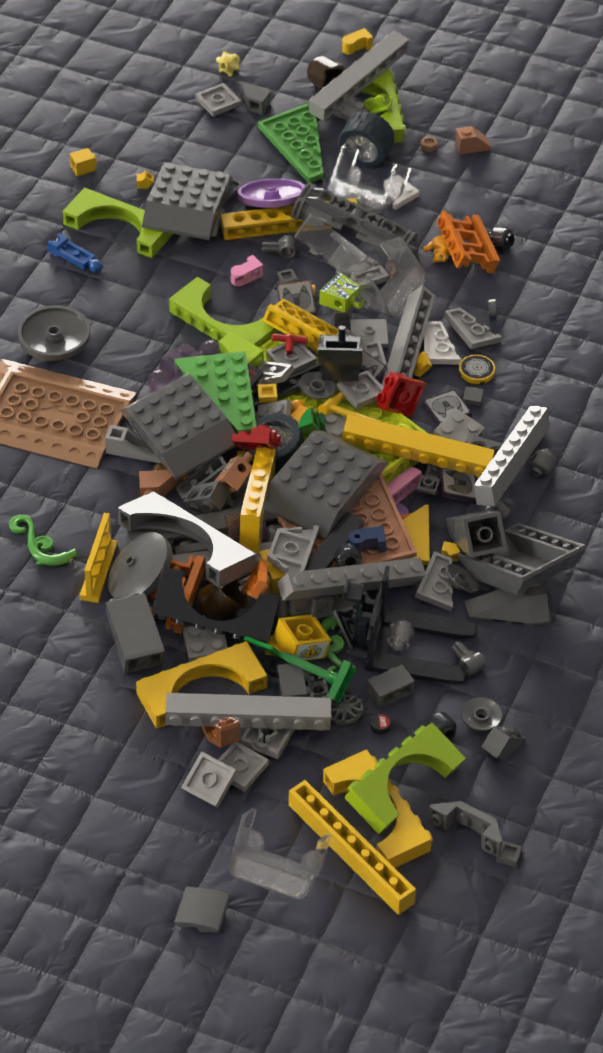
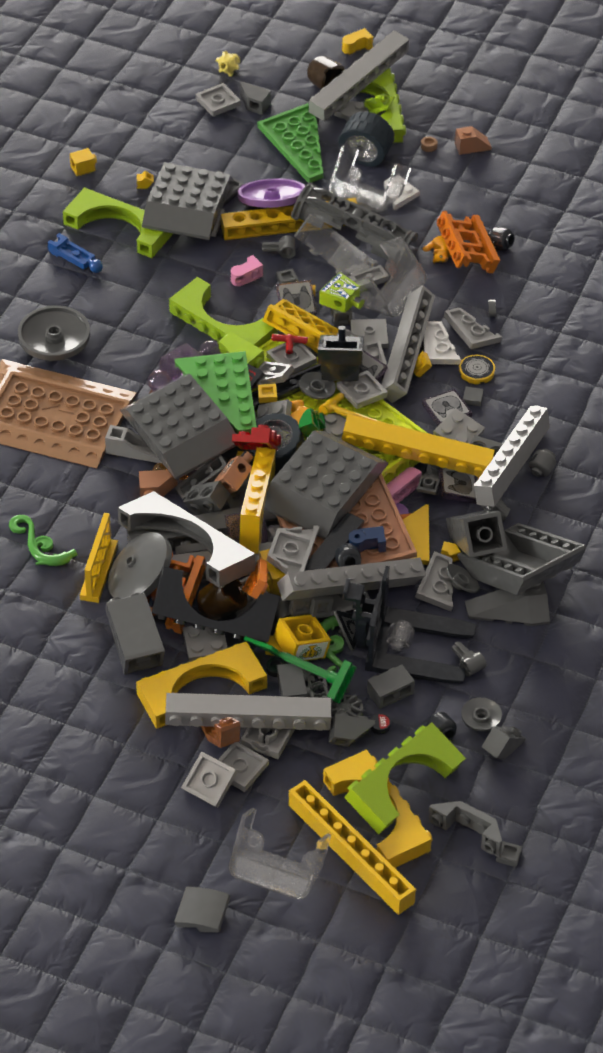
red plate [376,371,426,417] -> none
none -> dark grey slope [329,713,375,747]

